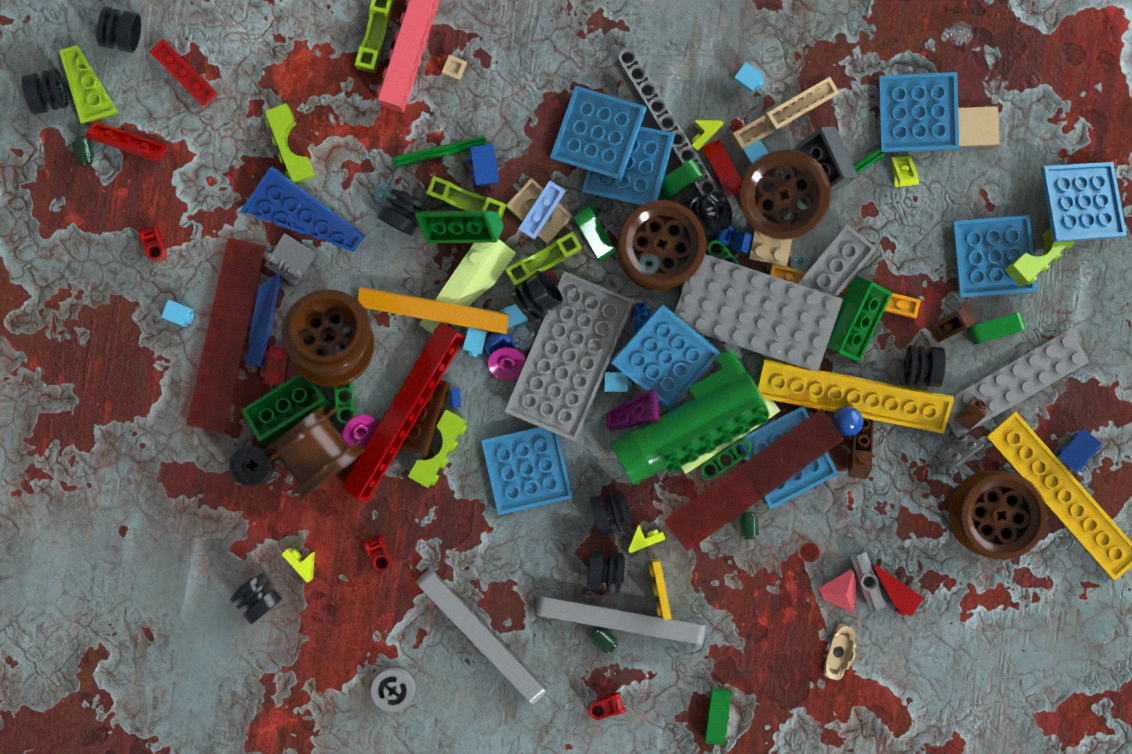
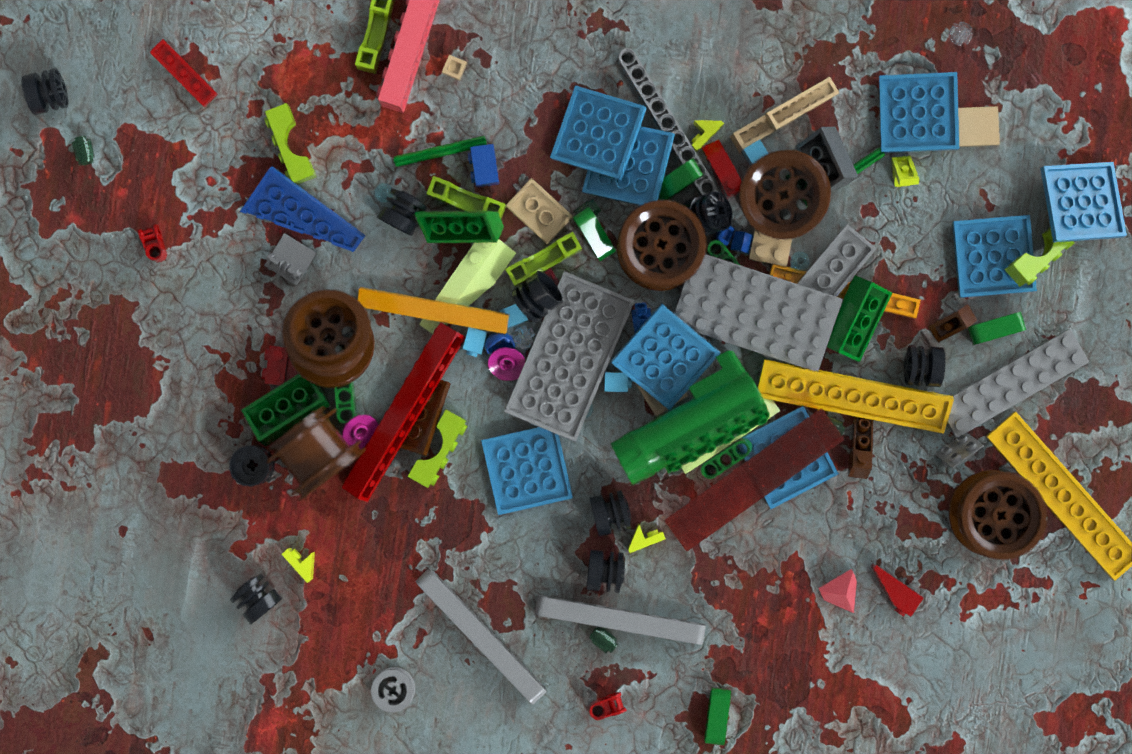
lime wing [59,45,119,125] -> none
red plate [86,121,167,162] -> none
black wheel [96,7,142,53] -> none
medium azure brick [161,300,194,327] -> none
clear red plate [187,238,267,433] -> none
blue wedge [244,274,282,367] -> none
red piece [362,533,392,572] -> none
blue plate [448,388,462,408] -> none
light blue plate [518,181,566,240] -> none
magenta wing [606,389,659,431] -> none
clear light blue plate [639,254,659,274] -> none
yellow plate [648,558,672,620] -> none
clear red plate [729,116,747,132] -> none
medium azure brick [733,62,764,94] -> none
clear green brick [739,512,759,540] -> none
clear red plate [800,543,820,562] -> none
tan piece [824,624,856,680] -> none
blue hair [832,406,864,436] -> none
light grey piece [850,551,886,612] -> none
reddish brown bracket [955,396,988,430] -> none
blue brick [1057,428,1102,475] -> none

